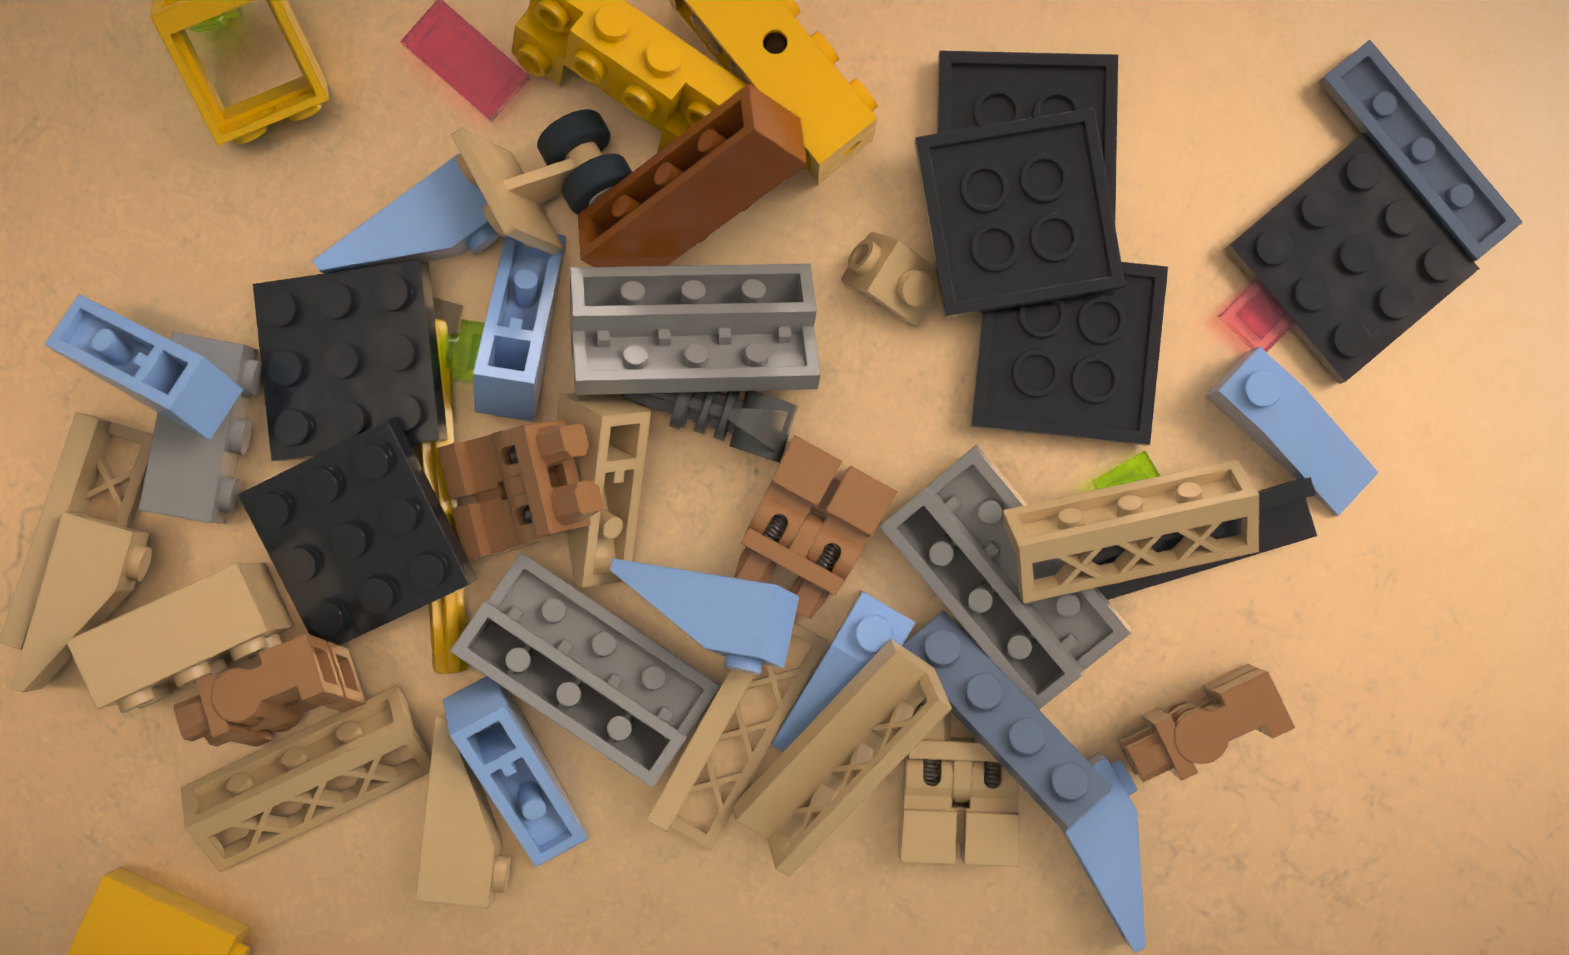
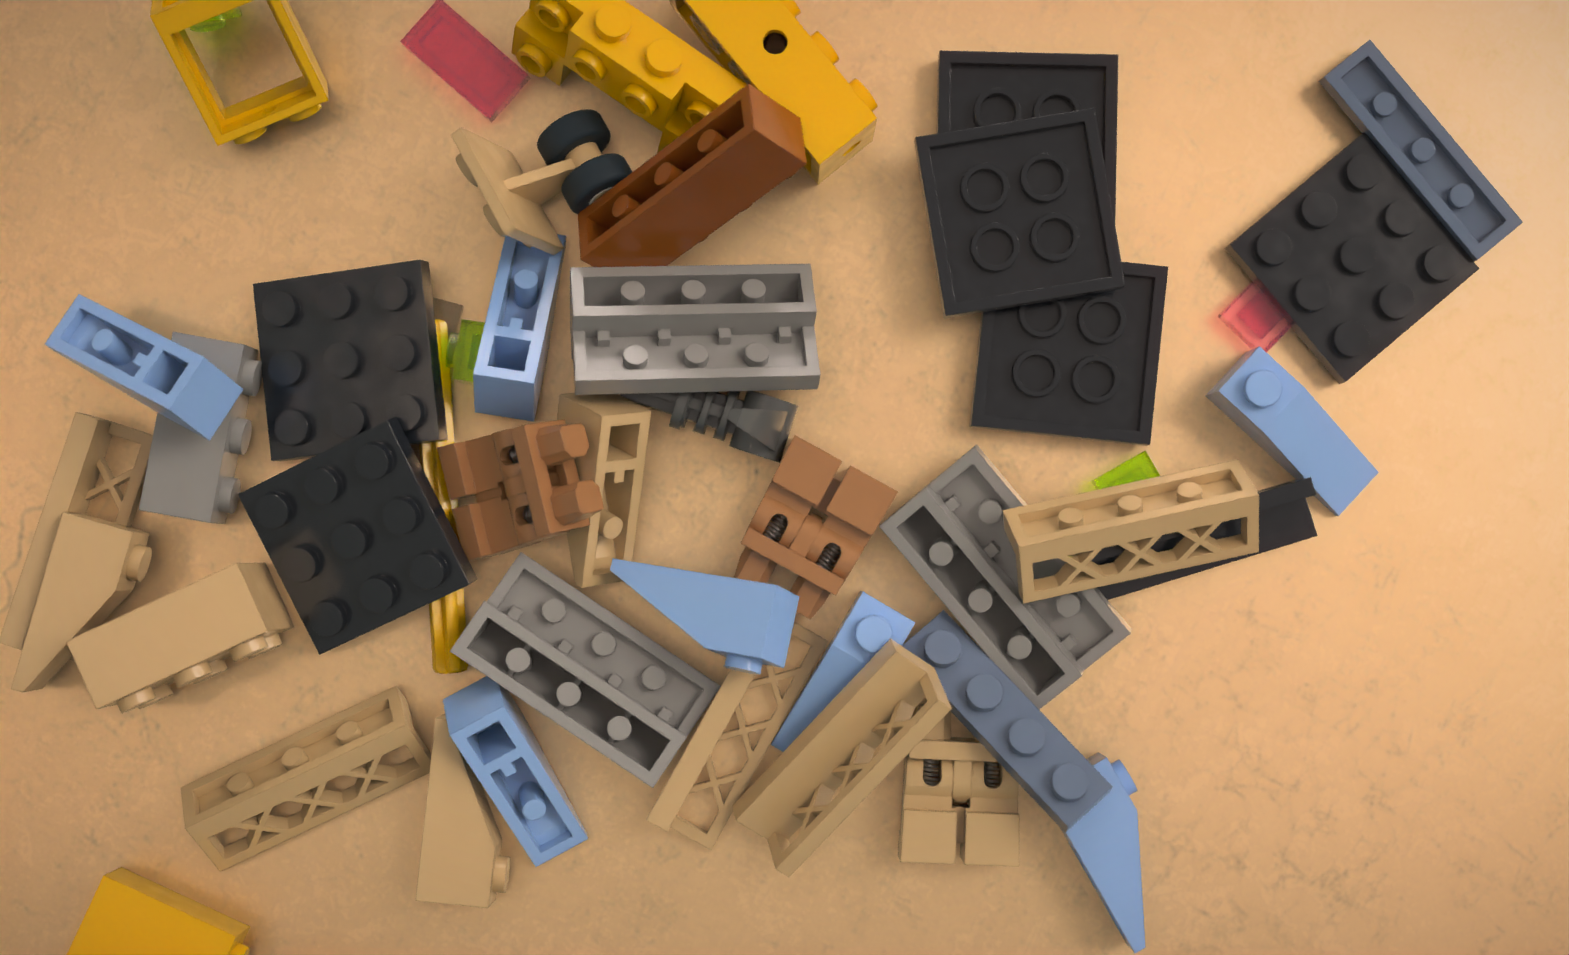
medium nougat hips [173,633,366,747] -> none
light blue slope [312,154,500,273] -> none
tan bracket [841,232,939,327] -> none
medium nougat hips [1118,664,1295,782] -> none

